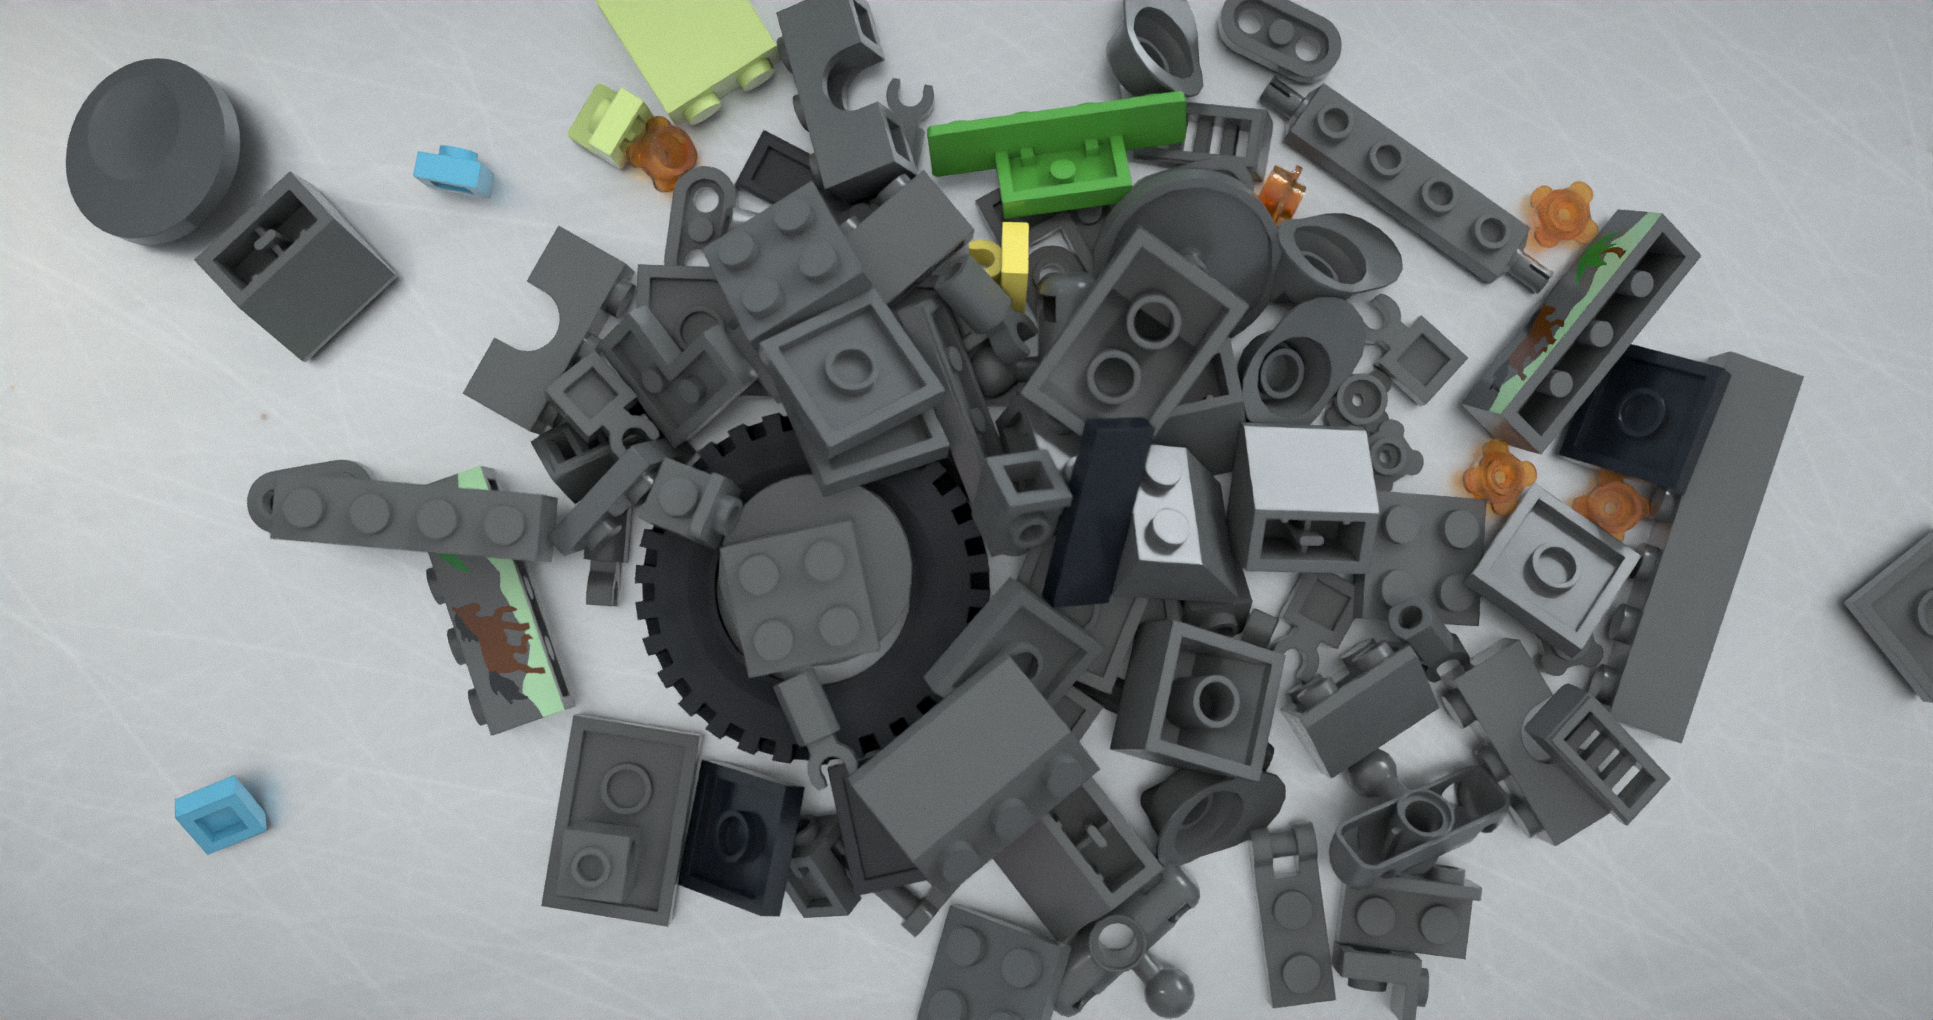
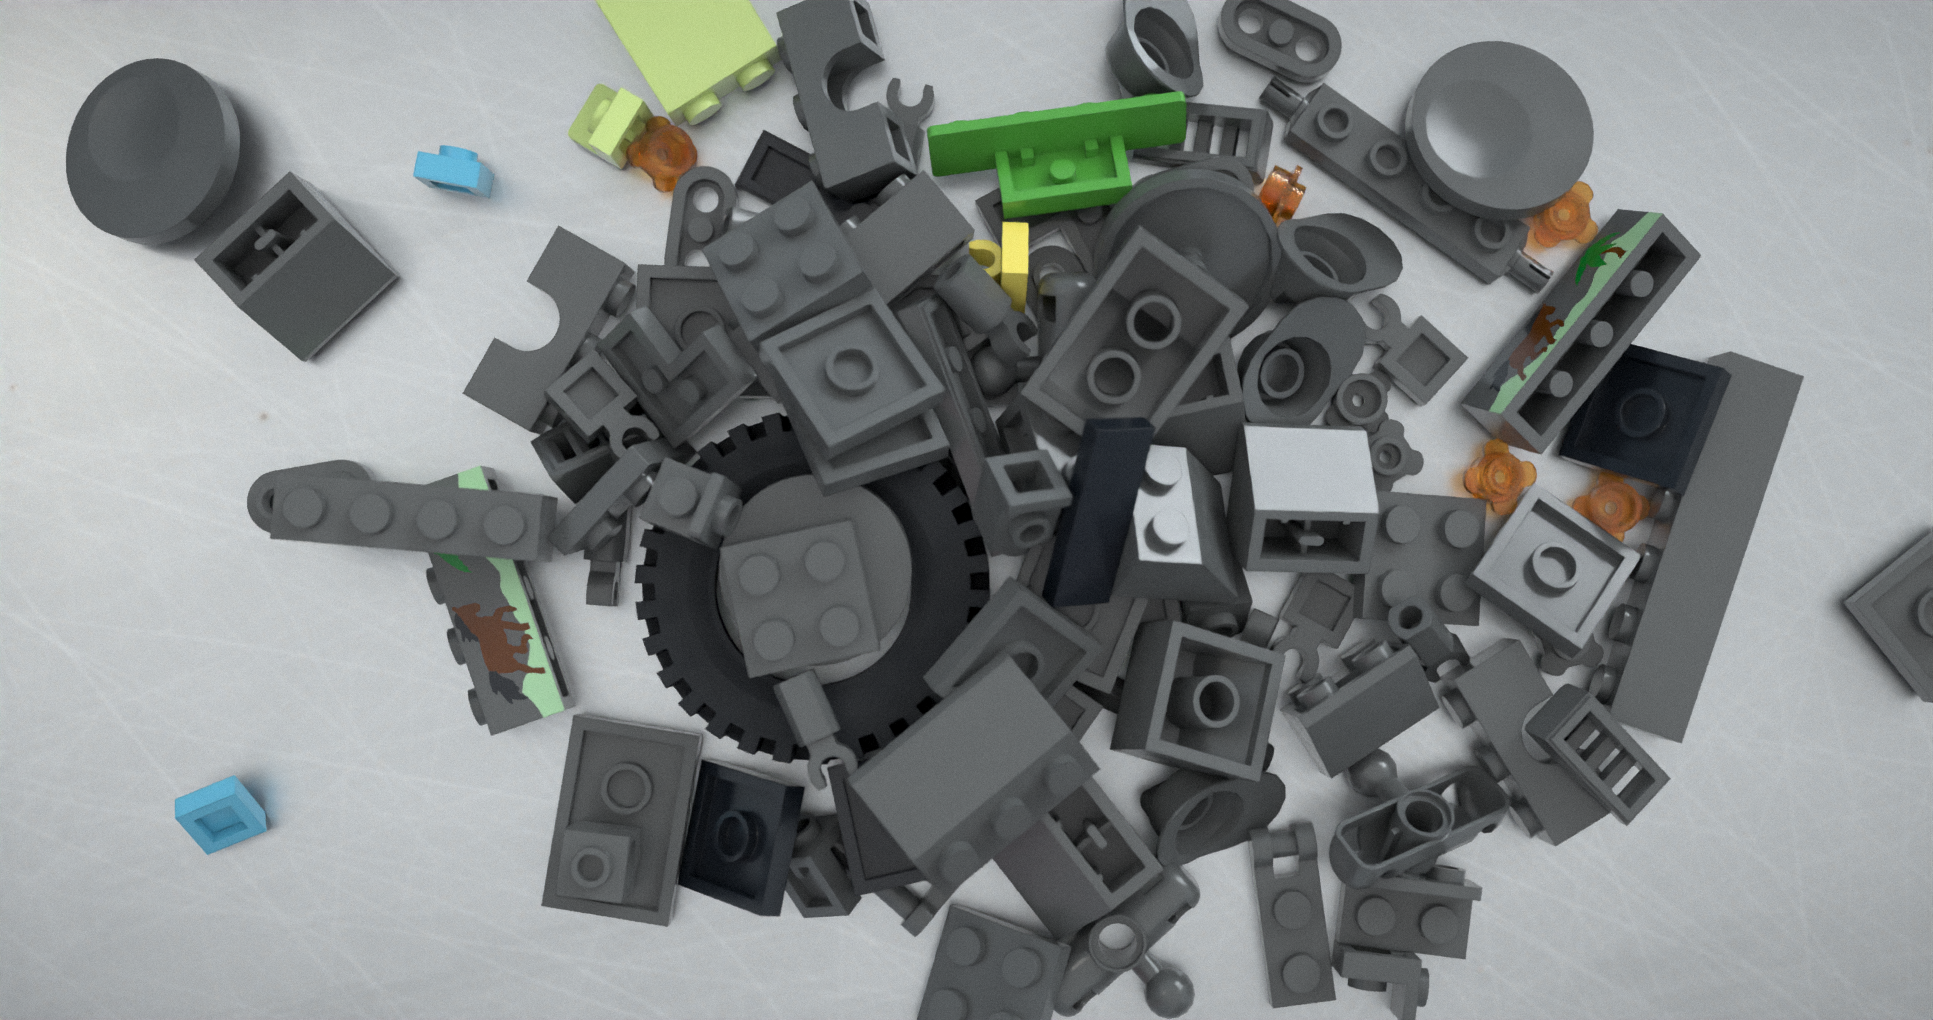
none -> dark grey piece [1405,41,1594,220]

